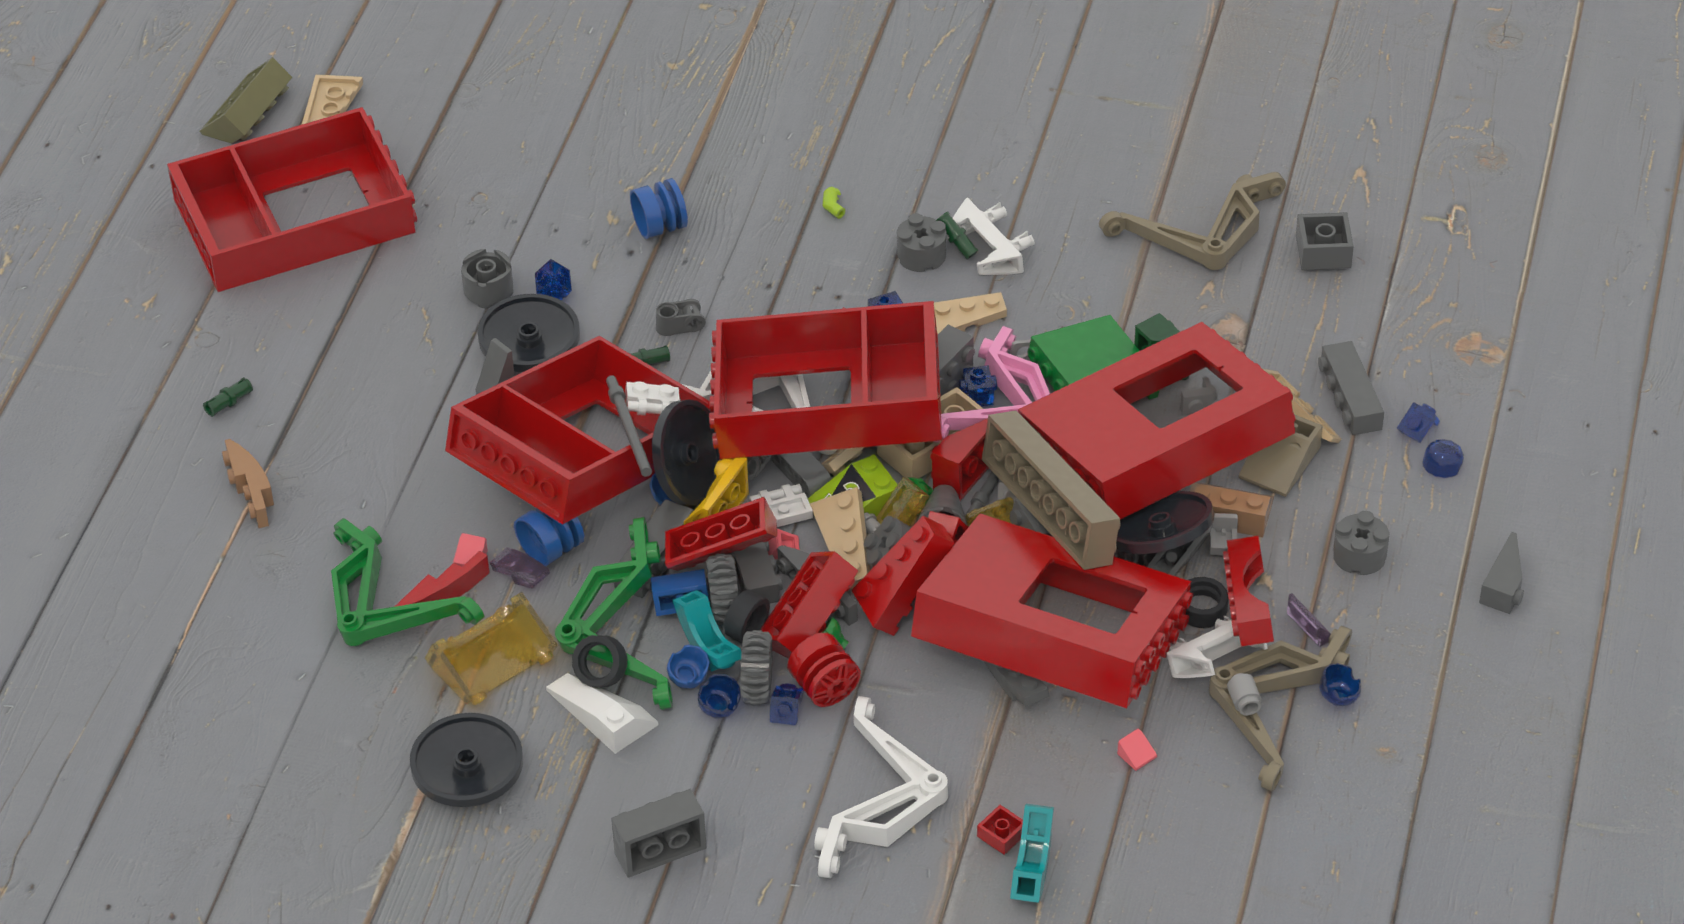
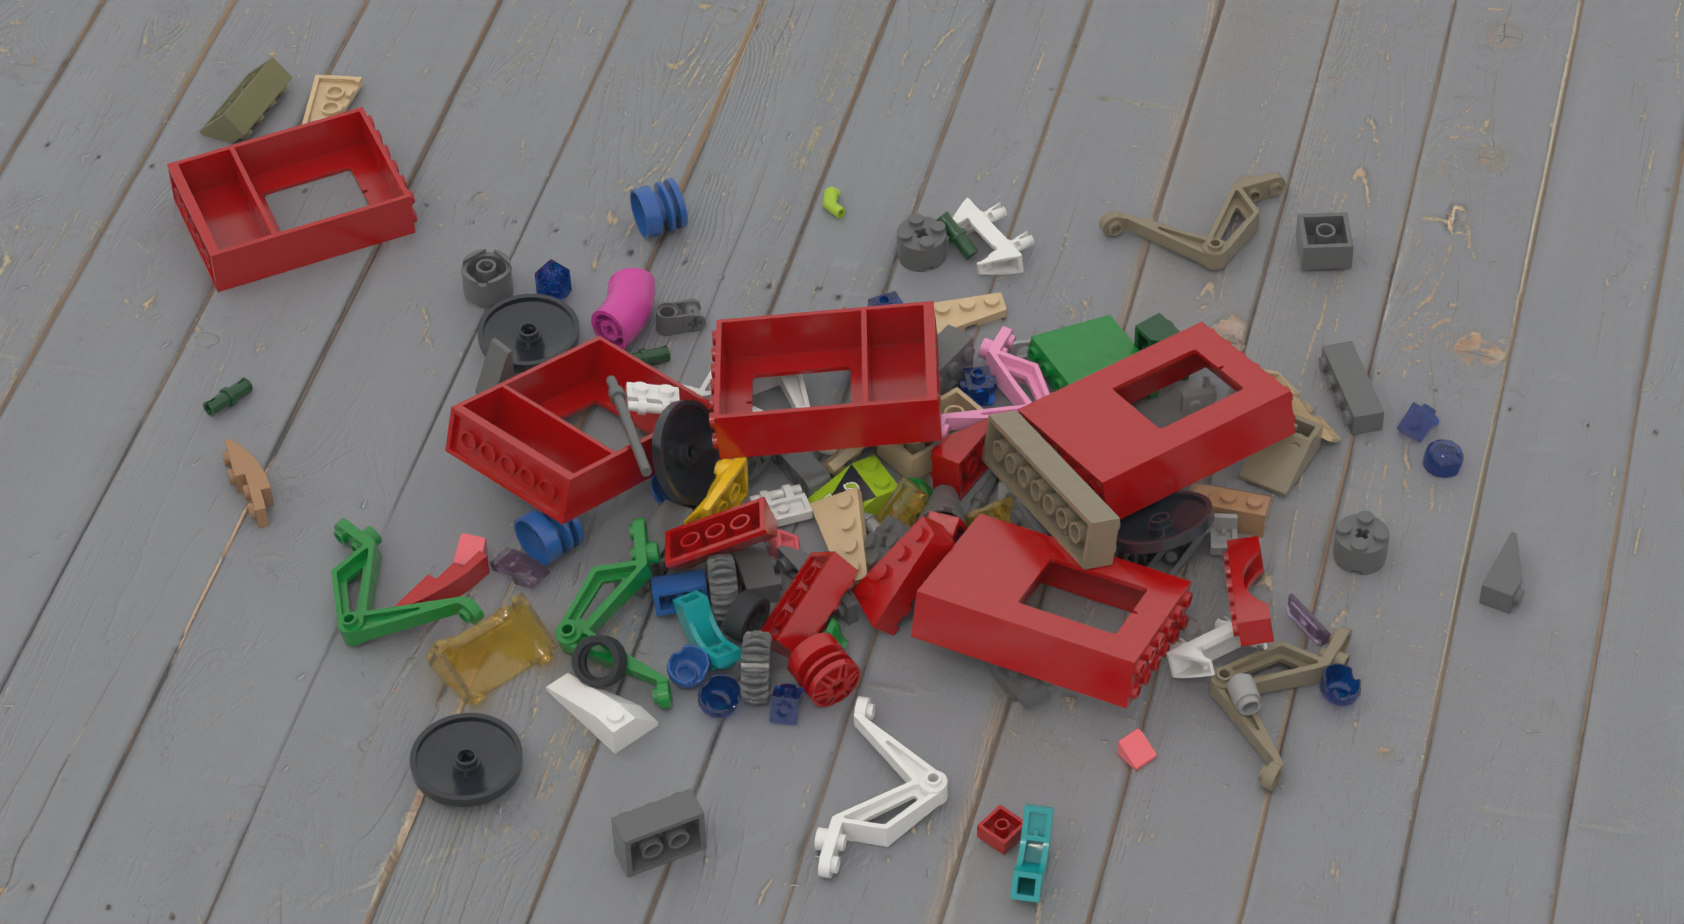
black tyre [1186,577,1229,628] -> none
none -> dark pink brick [591,268,655,350]

